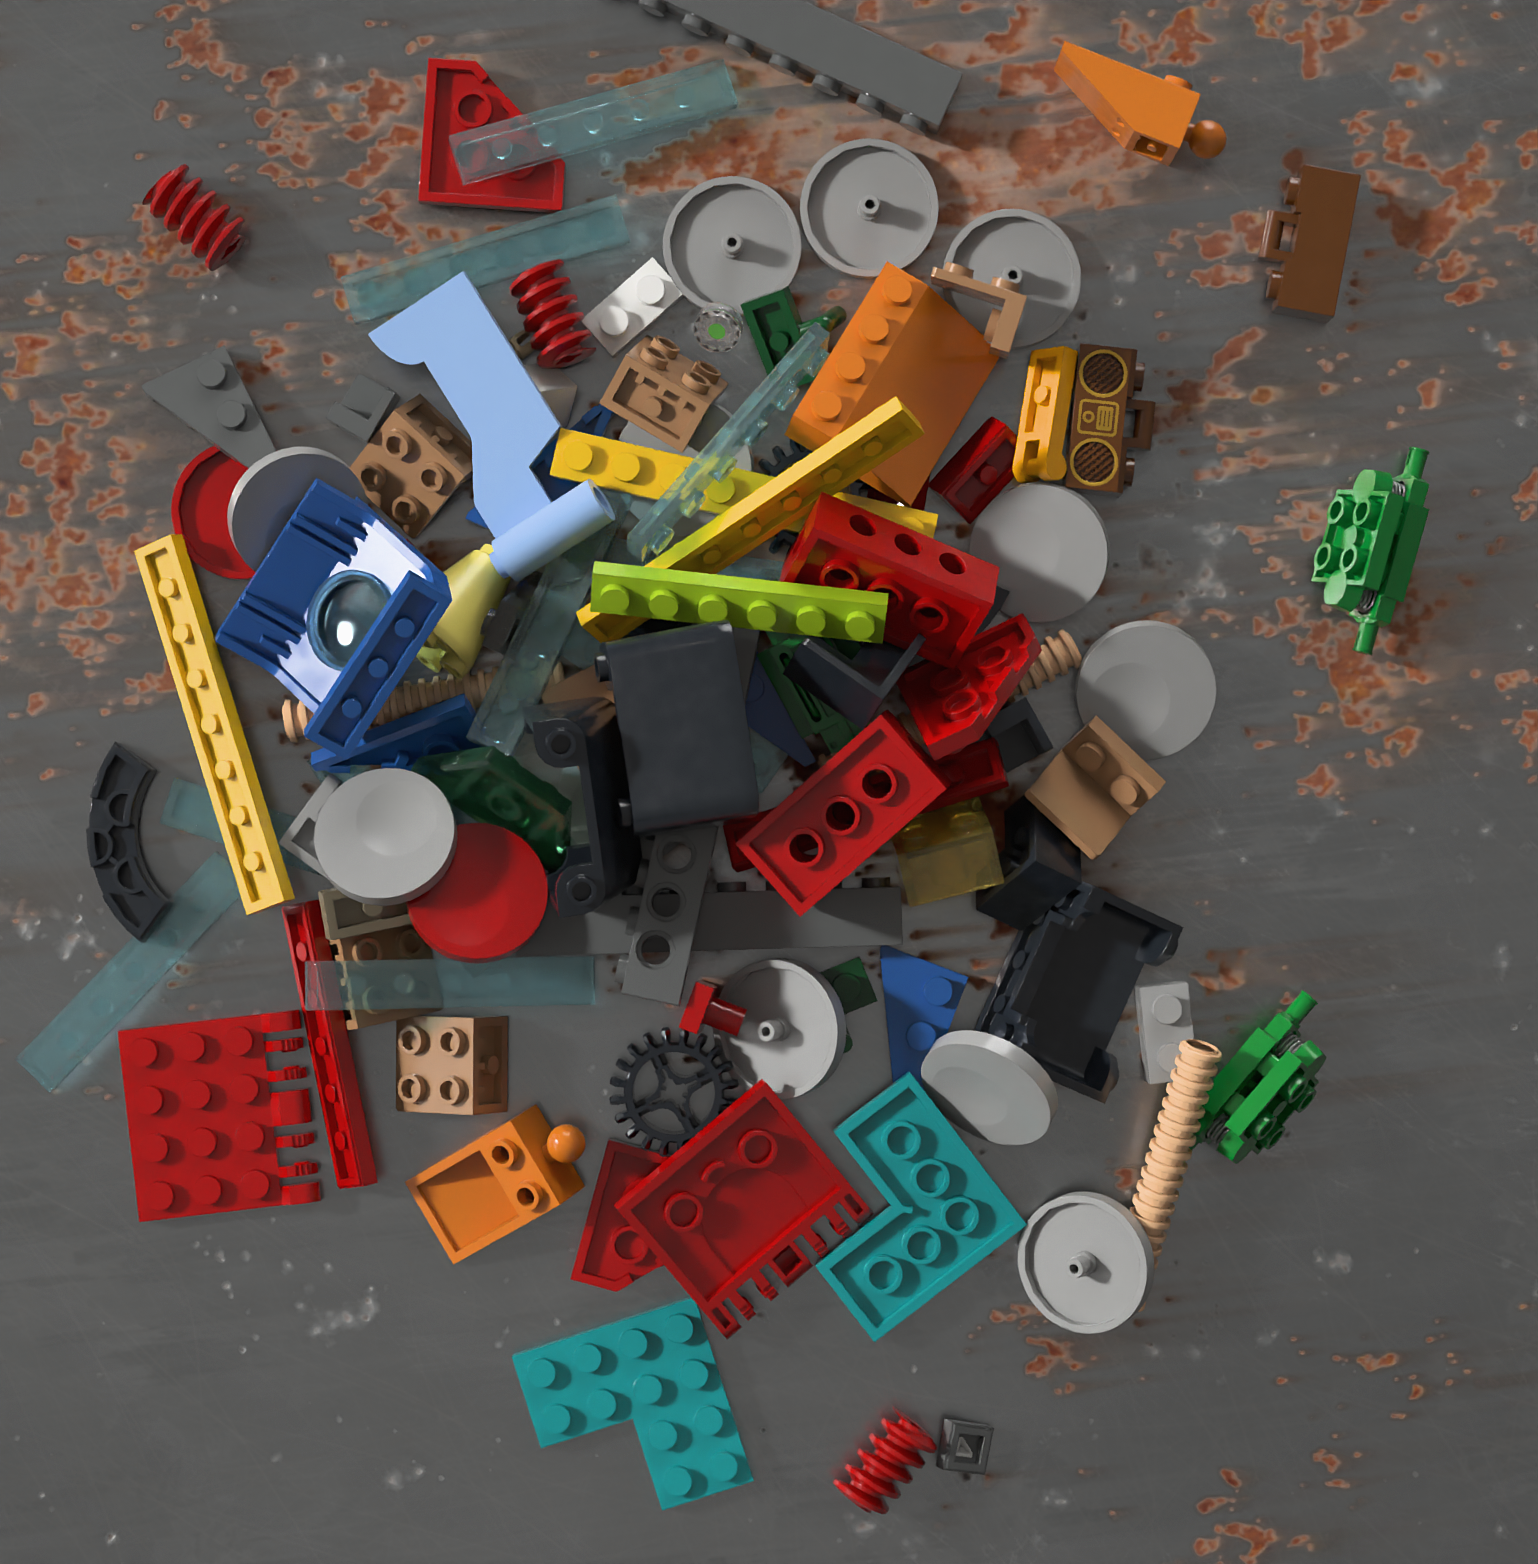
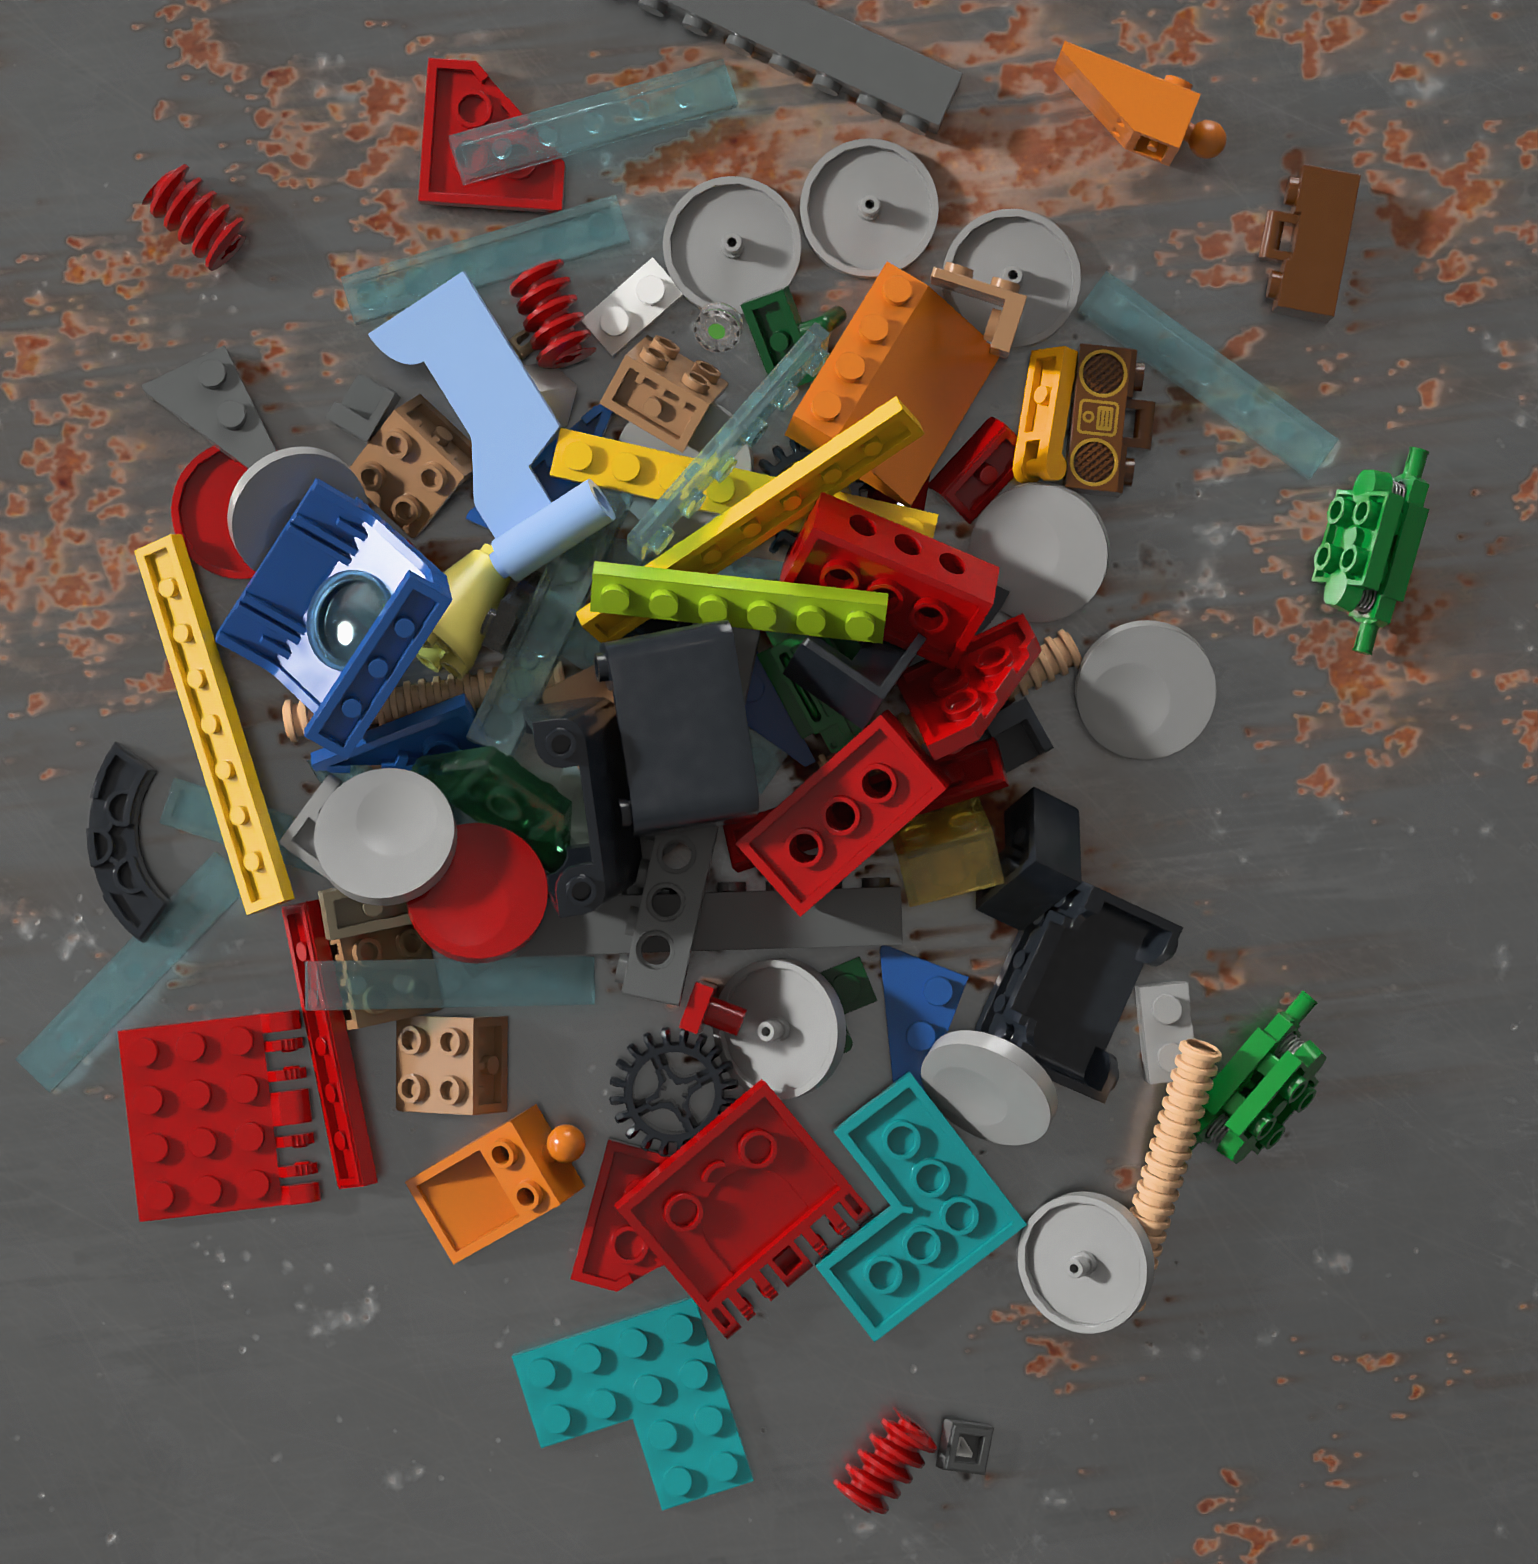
medium nougat bracket [1025,715,1166,860] -> none
none -> clear light blue tile [1077,271,1339,480]

